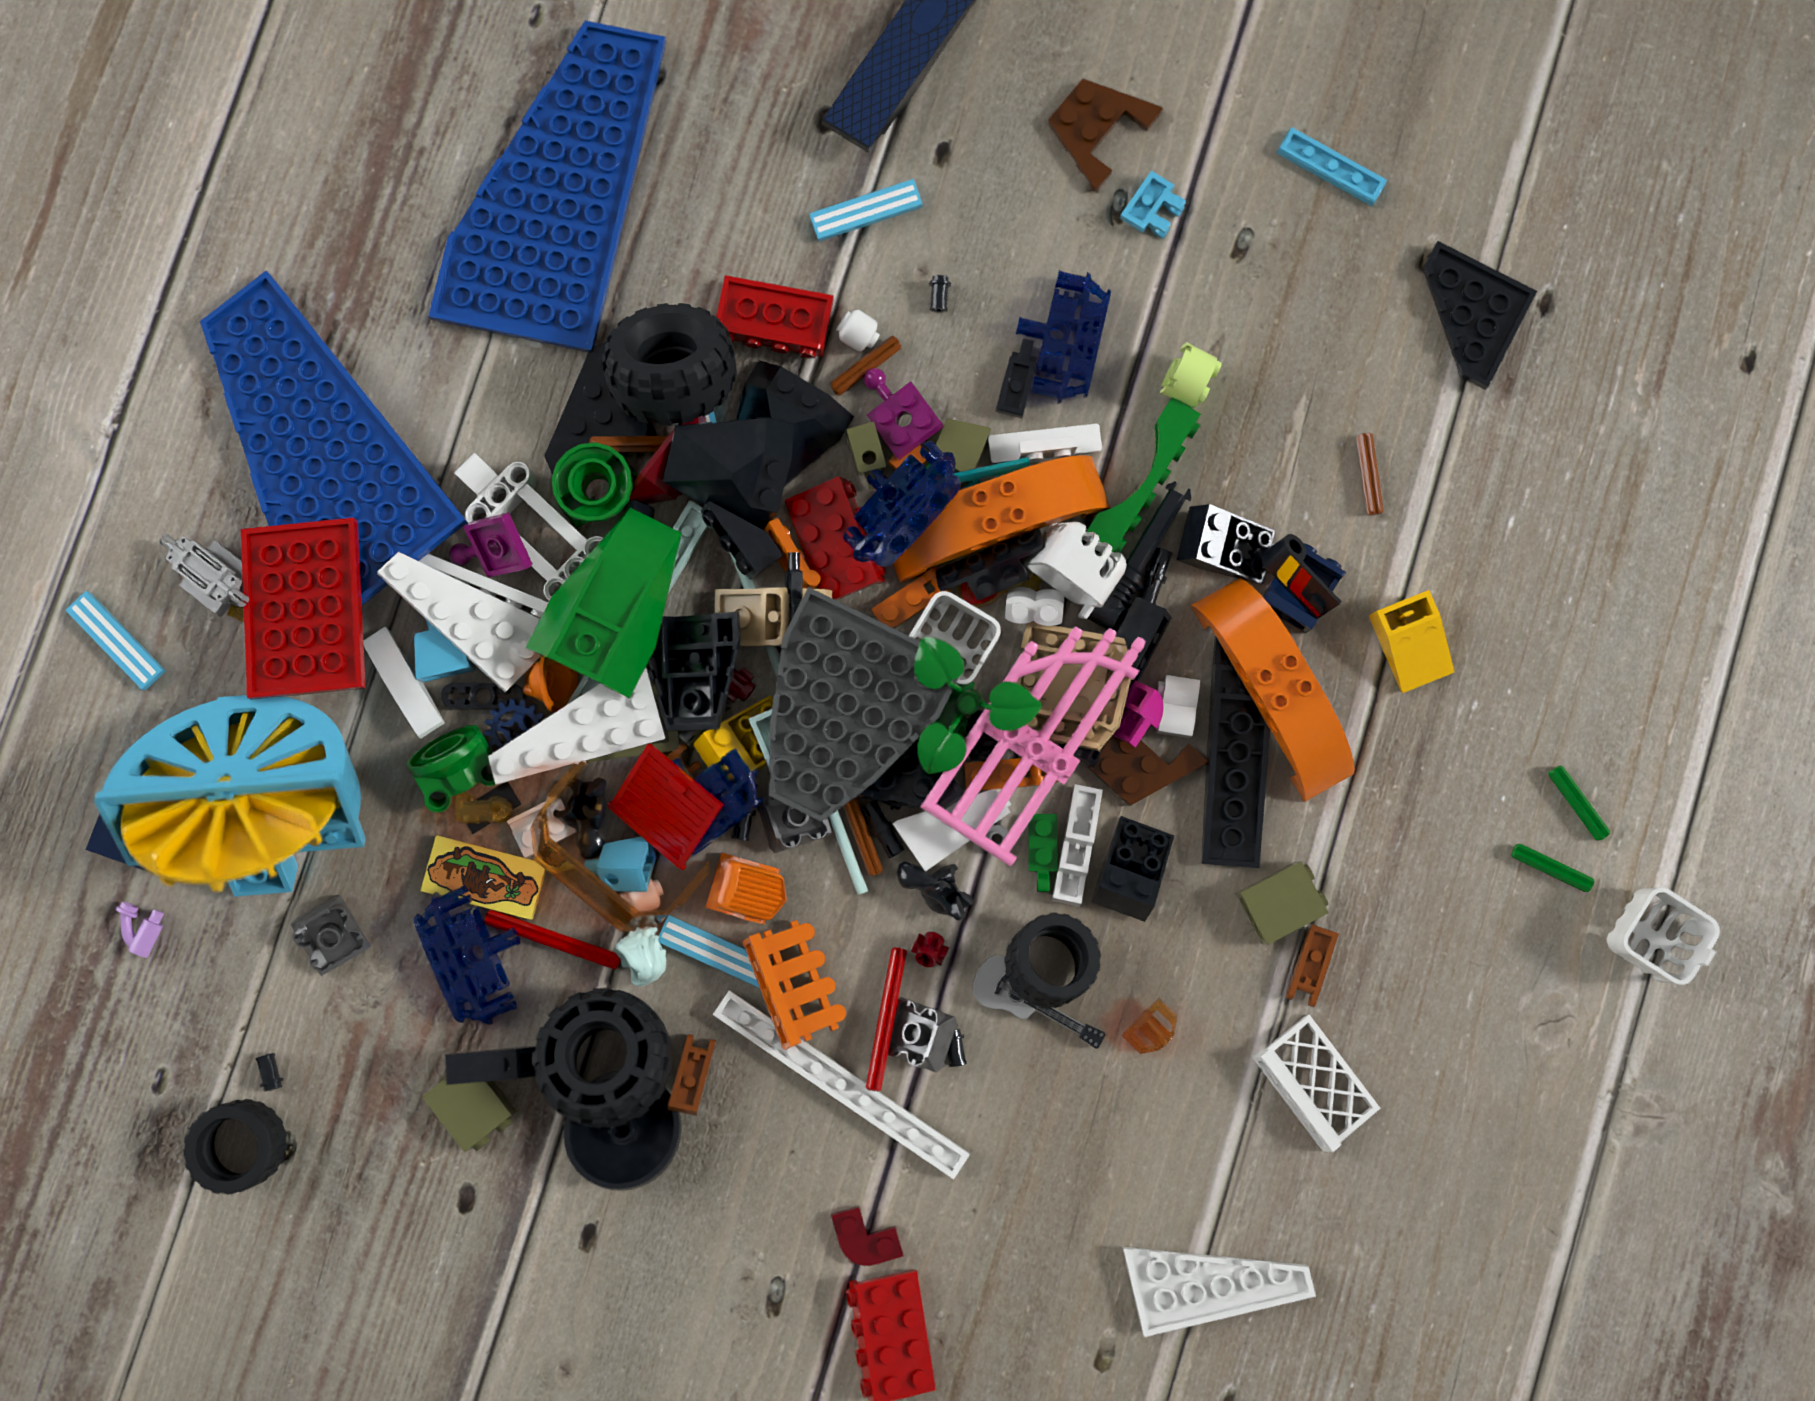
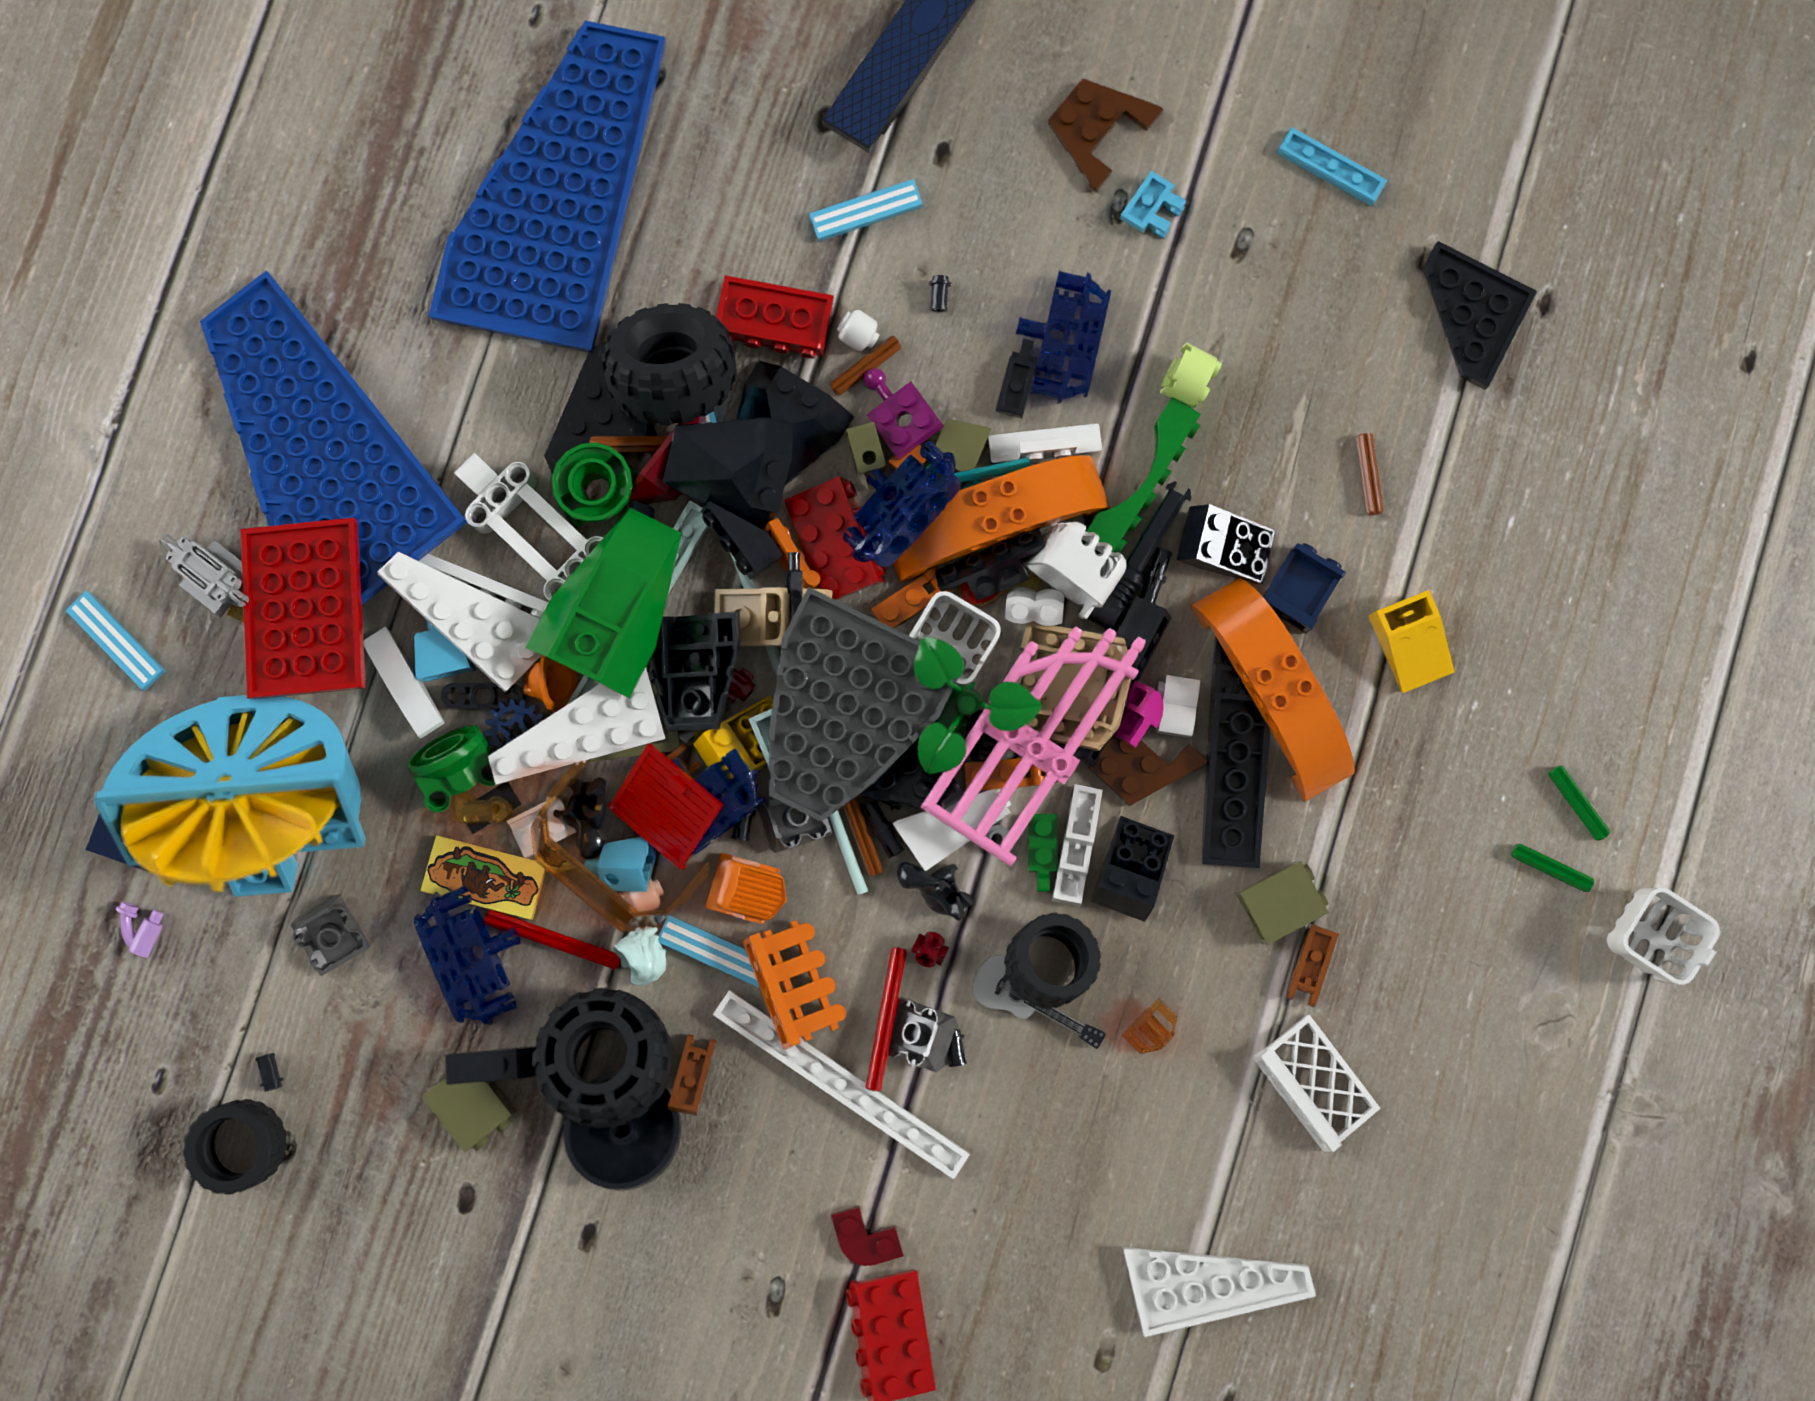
magenta plate [449,512,533,578] -> none
black door [1261,534,1342,619] -> none

